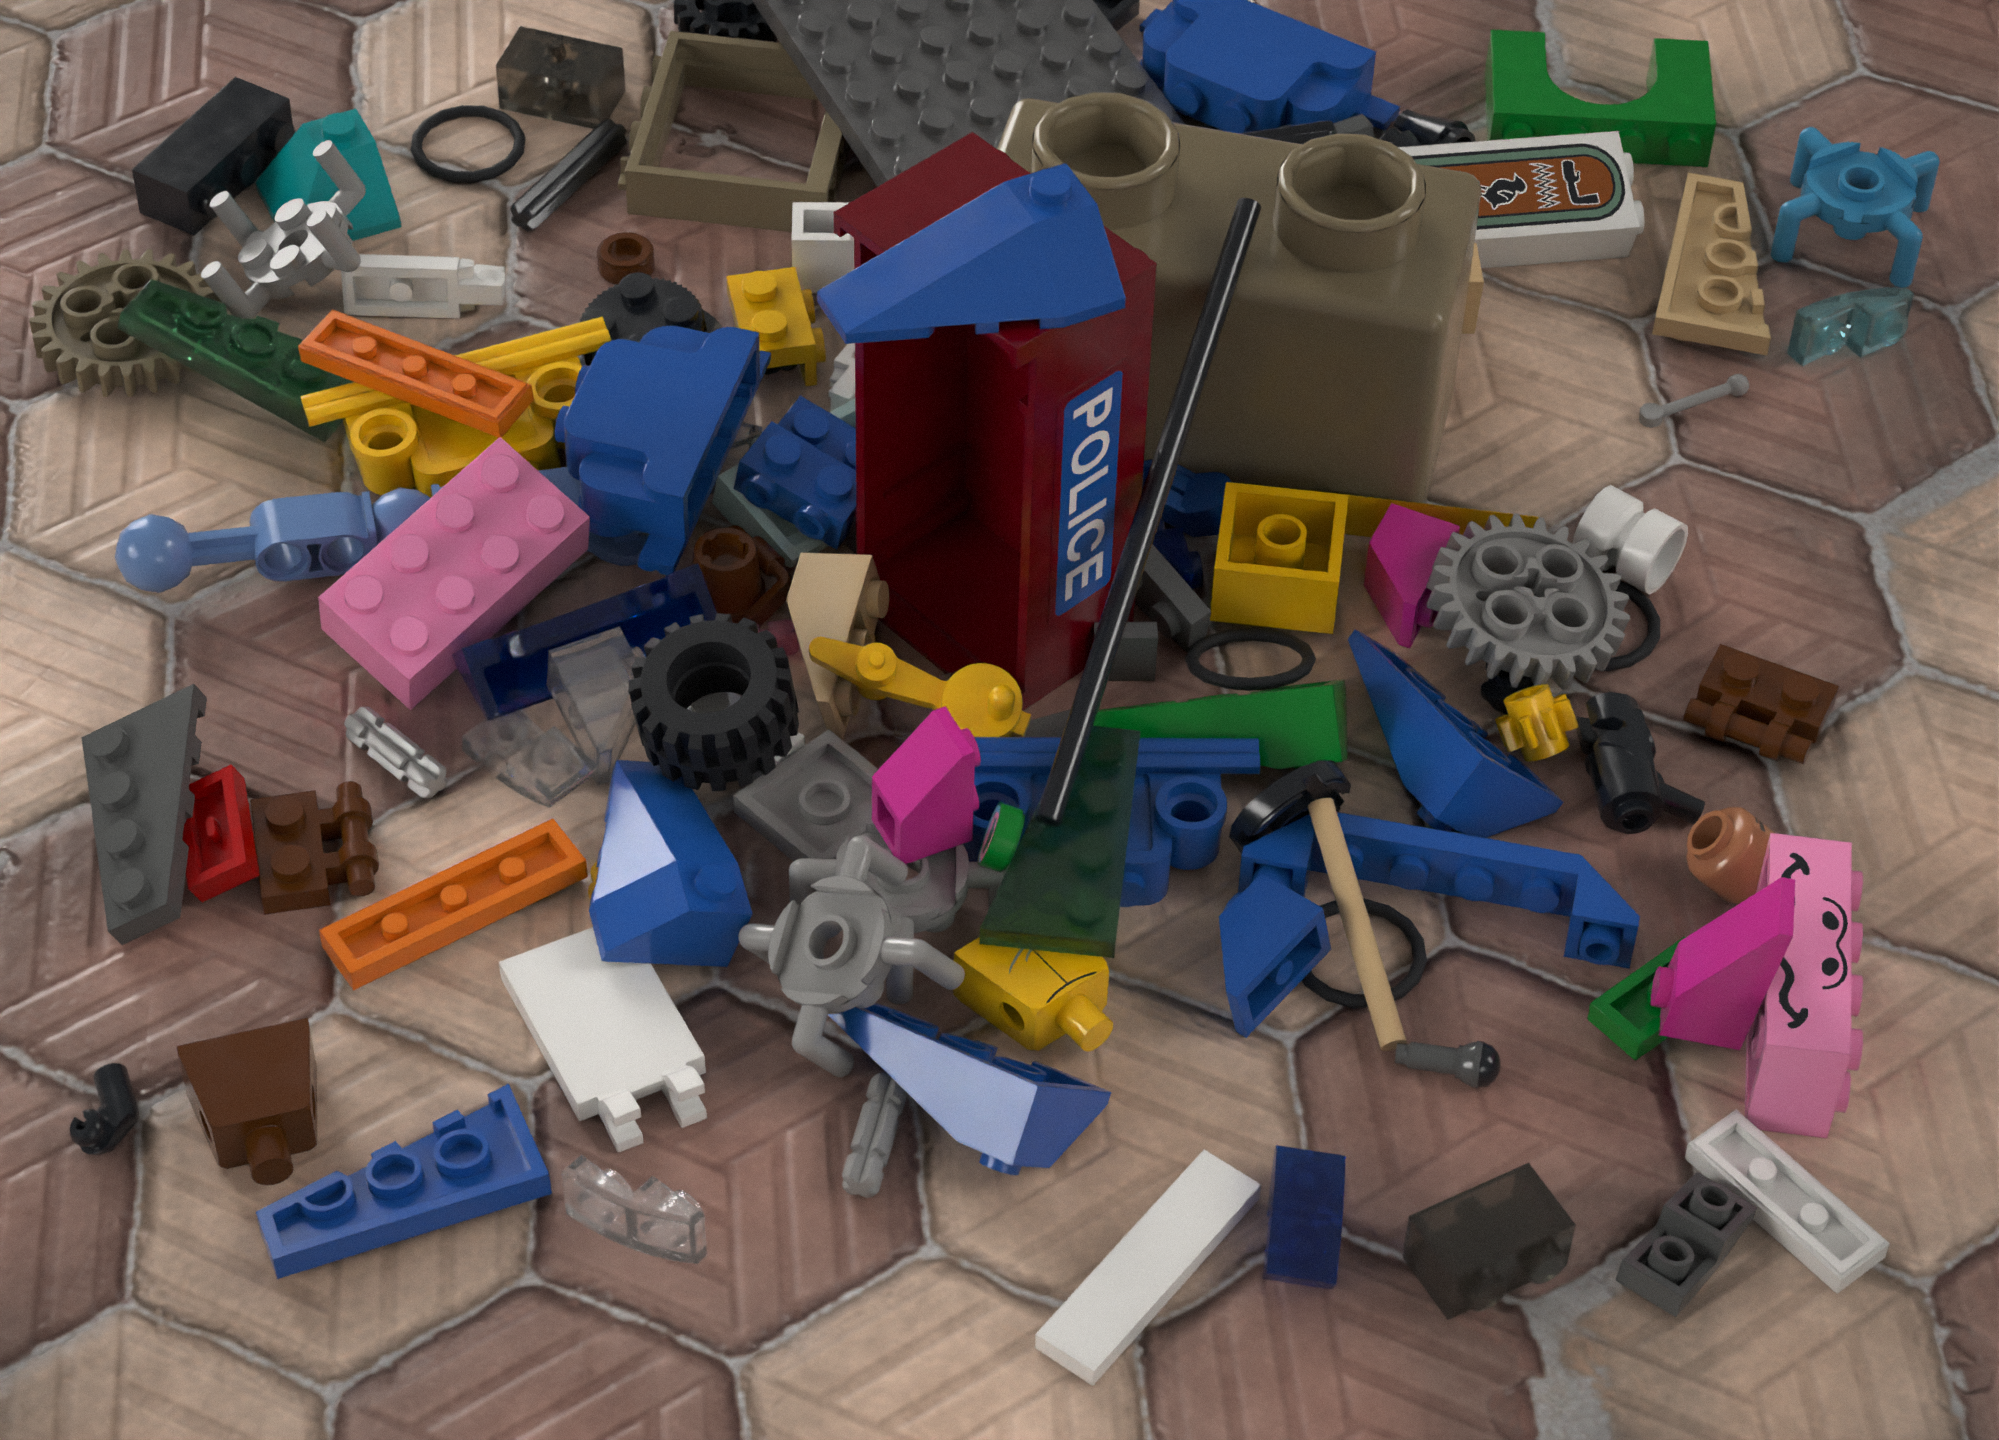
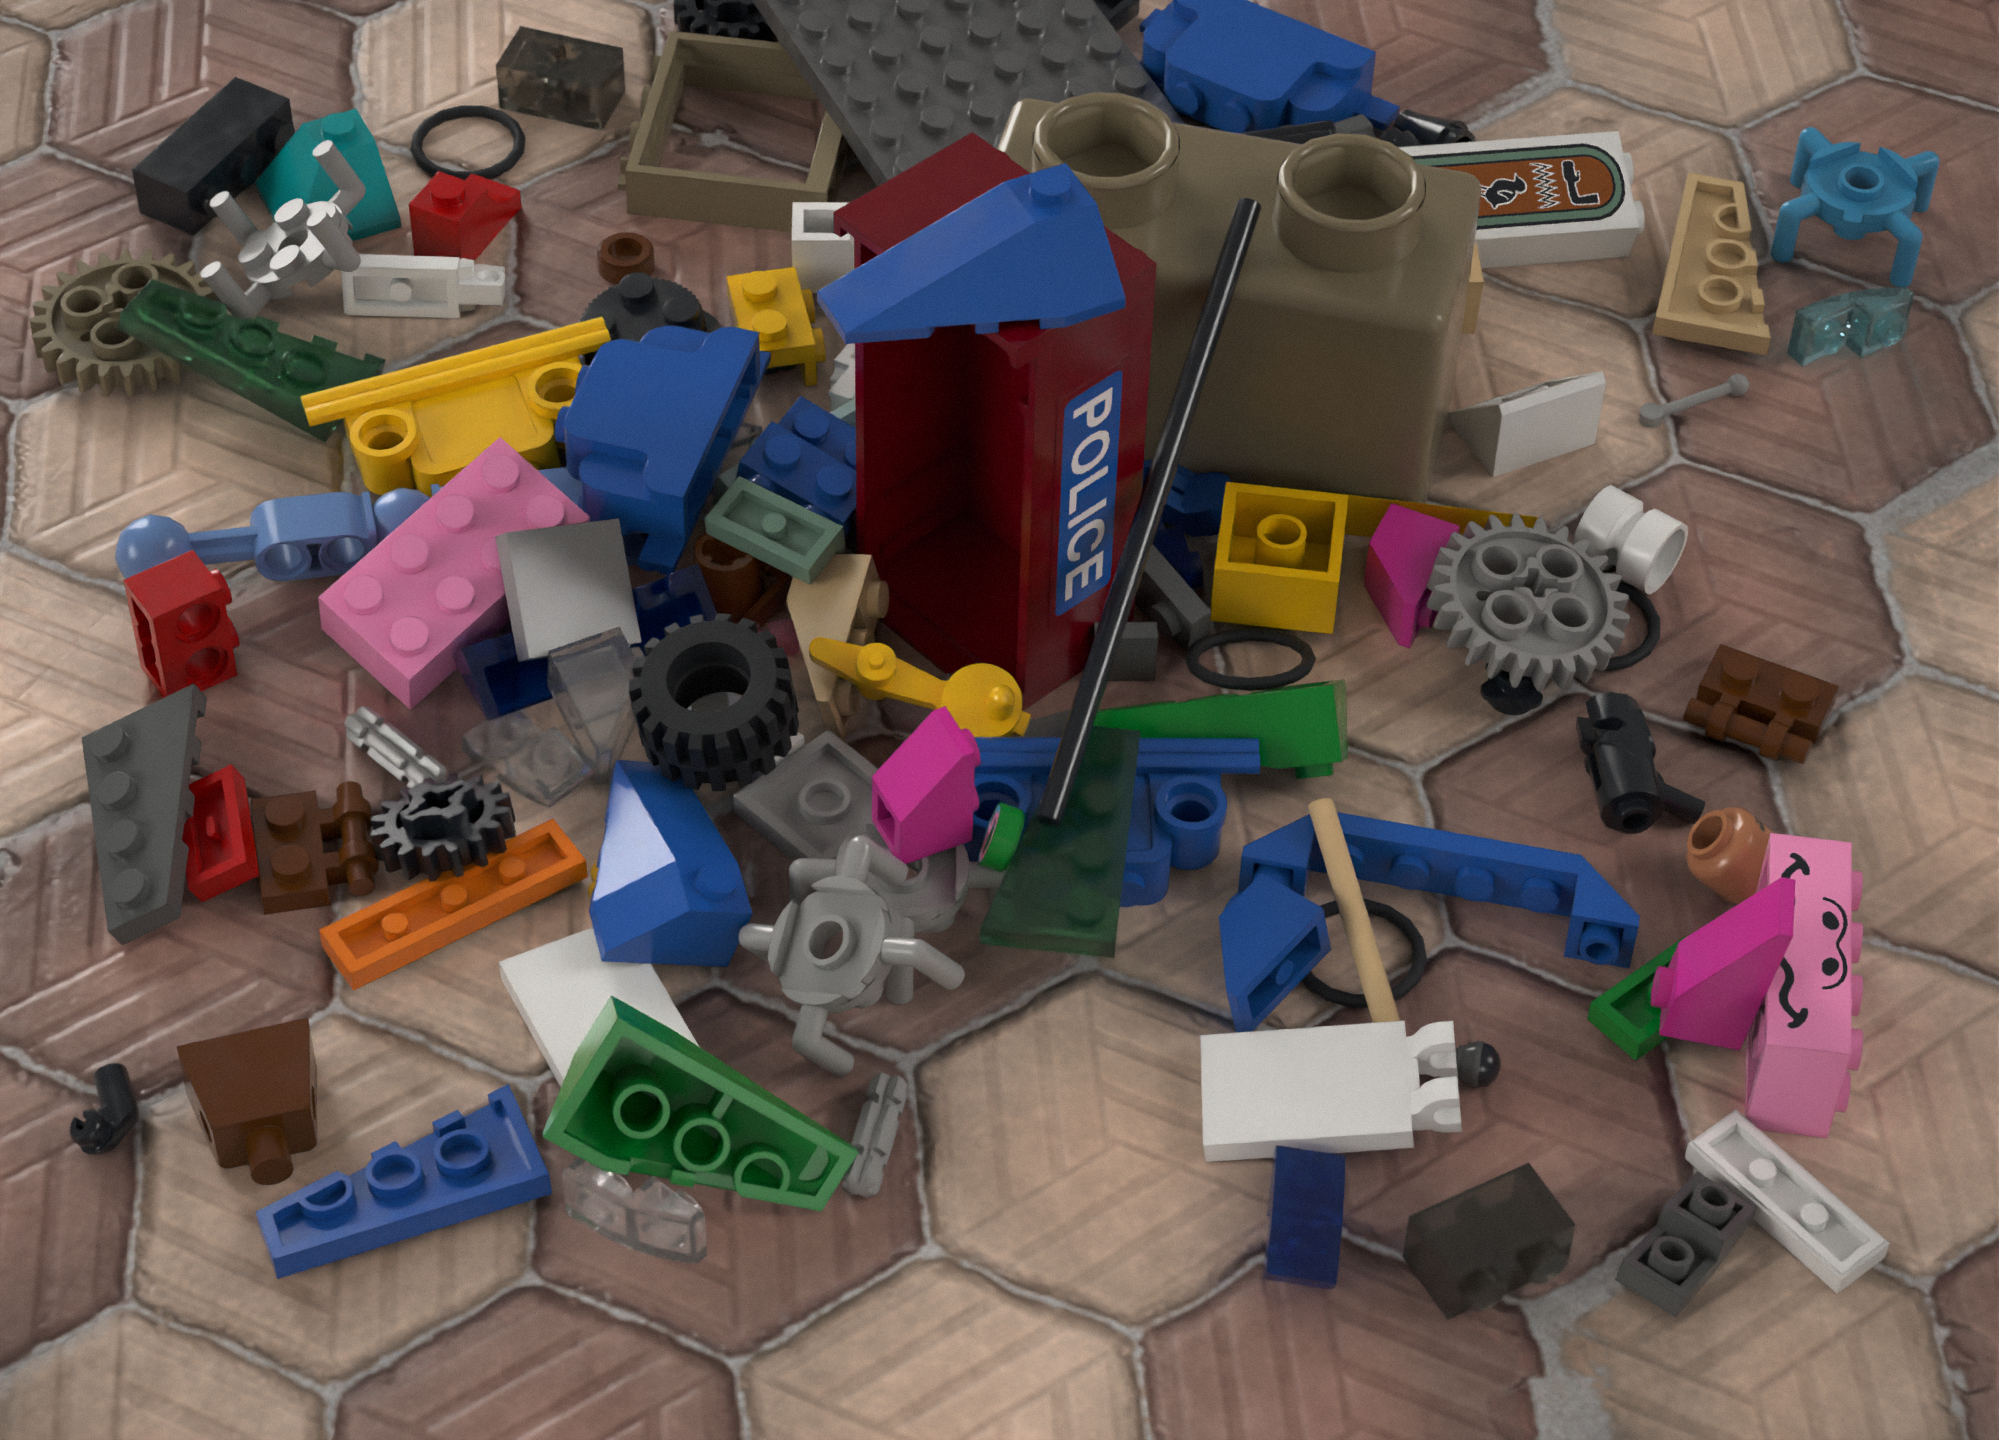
orange tile [298,309,534,438] -> none
black axle [510,119,627,232] -> none
wedge [828,1003,1111,1175] -> none
yellow torso [953,892,1113,1052] -> none
white tile [1035,1149,1261,1386] -> none
black tile [1229,760,1351,854] -> none
blue wedge [1348,629,1564,838] -> none
green arch [1485,29,1716,167] -> none
yellow gear [1495,684,1579,762] -> none
none -> red brick [123,550,240,698]
none -> black gear [370,773,516,881]
none -> red arch [408,171,522,261]
none -> light grey tile [495,518,642,662]
none -> green wedge [542,995,859,1211]
none -> sand green panel [704,476,846,585]
none -> white tile [1200,1021,1462,1162]
none -> white slope [1448,371,1606,477]

